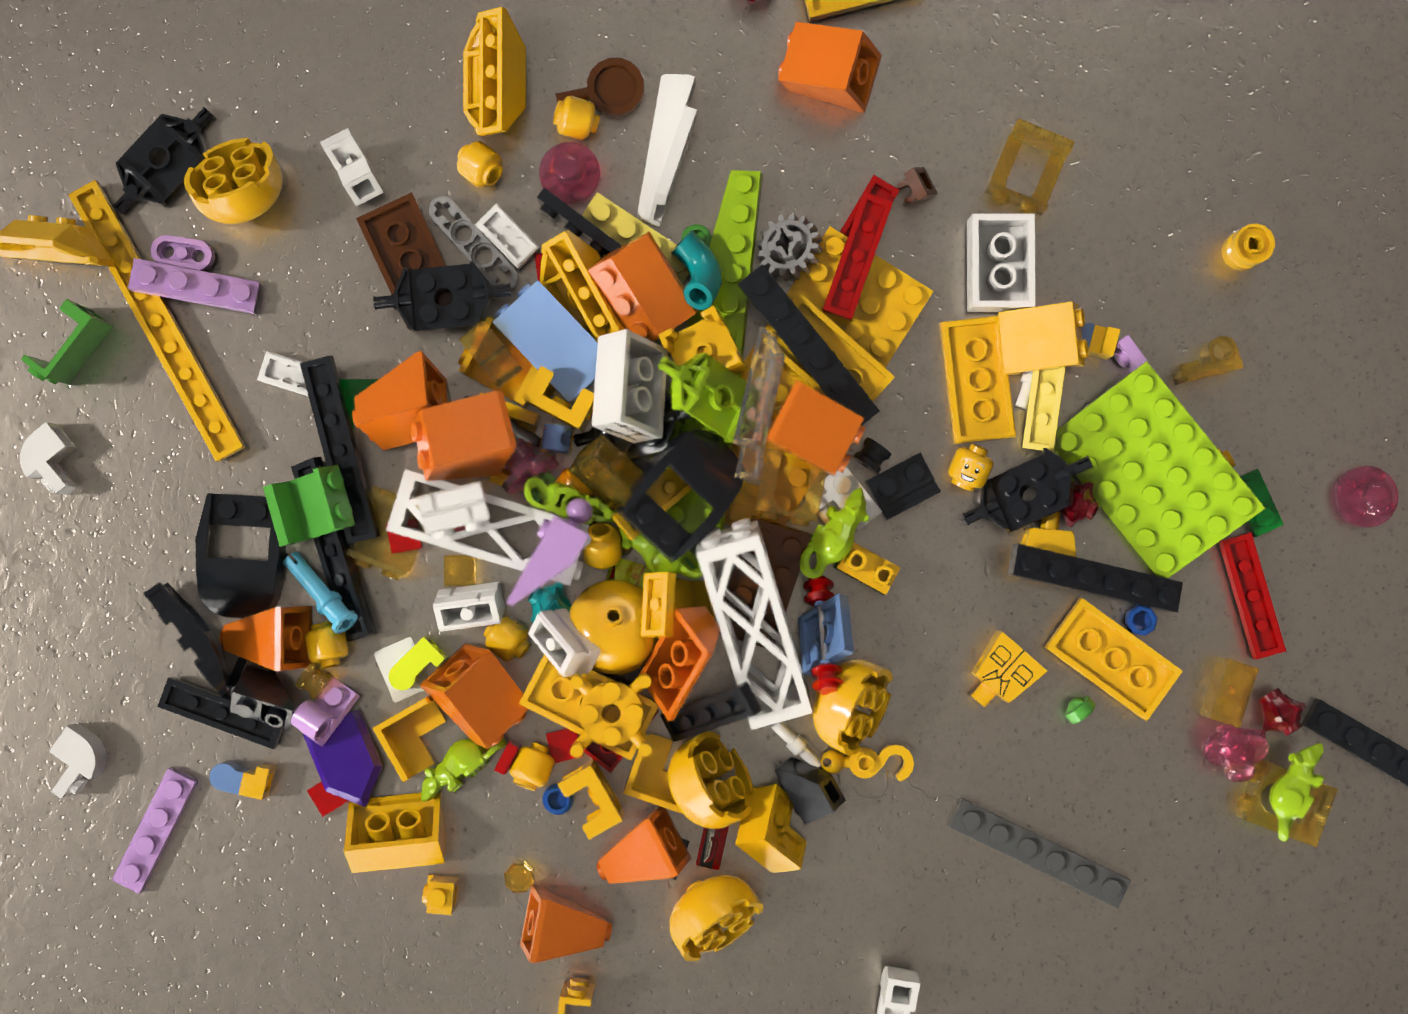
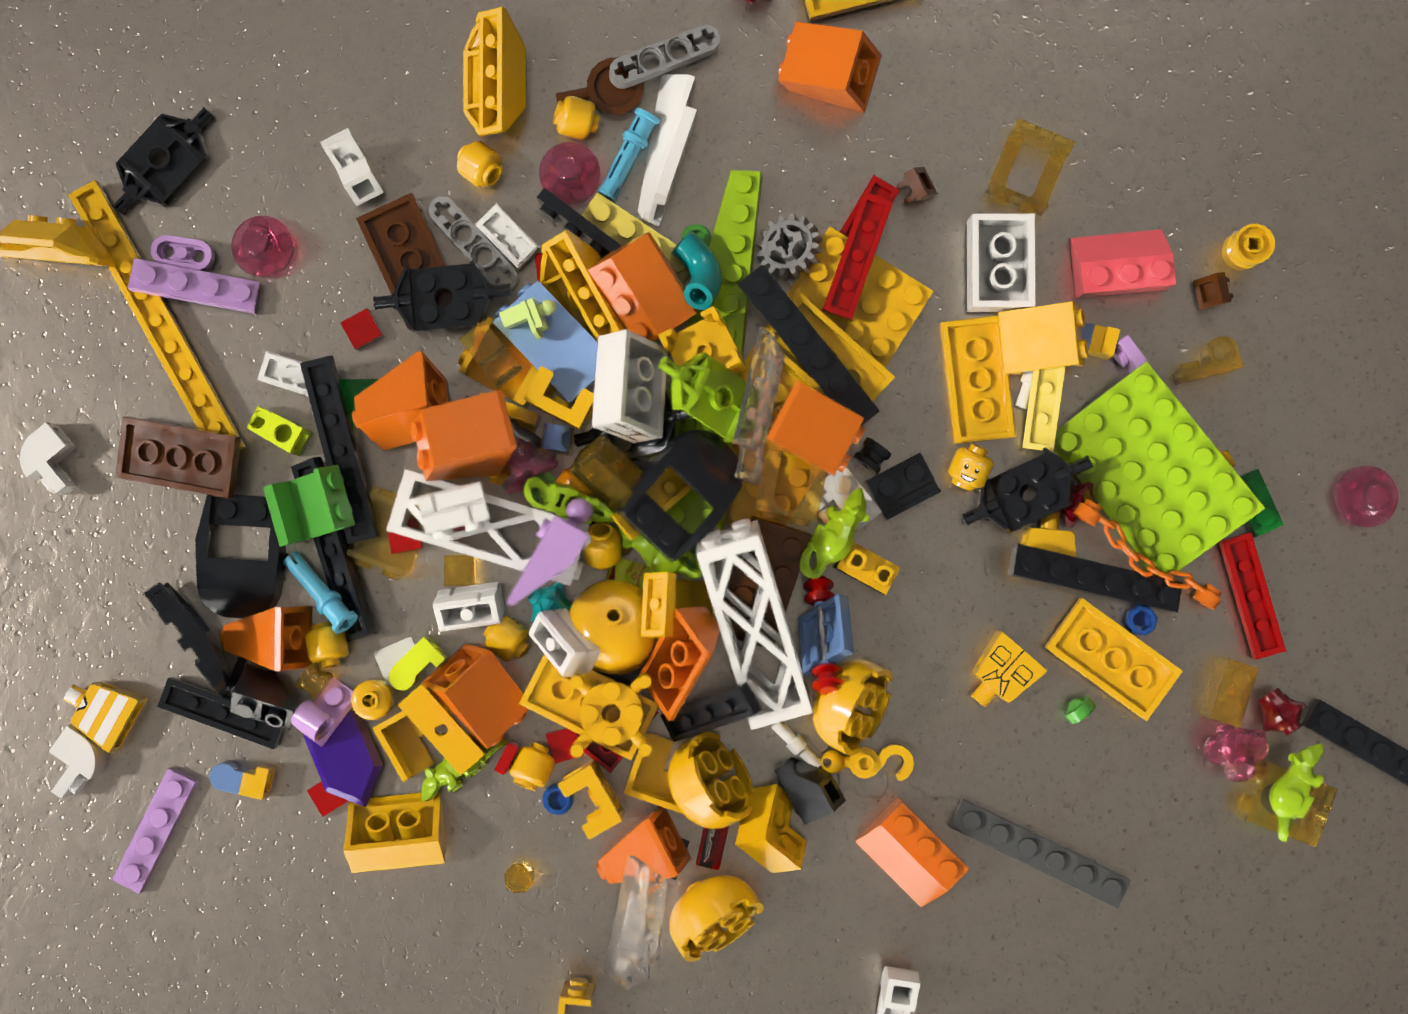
bright green panel [21,299,114,385] -> none
yellow cylinder [184,138,283,224] -> none
yellow brick [422,874,460,915] -> none
orange slope [520,884,612,963] -> none
none -> yellow torso [64,682,148,753]
none -> reddish brown plate [115,416,241,498]
none -> clear pink plate [231,216,295,278]
none -> neon yellow leg [246,406,313,456]
none -> red tile [340,308,383,350]
none -> yellow head [351,678,395,720]
none -> yellow tile [398,683,485,775]
none -> yellowish green piece [499,298,556,340]
none -> medium azure pin [597,108,660,201]
none -> clear wedge [604,855,667,990]
none -> light grey beam [609,24,721,89]
none -> orange slope [855,797,969,907]
none -> coral slope [1069,229,1176,299]
none -> orange piece [1073,499,1222,610]
none -> reddish brown tile [1193,272,1233,310]

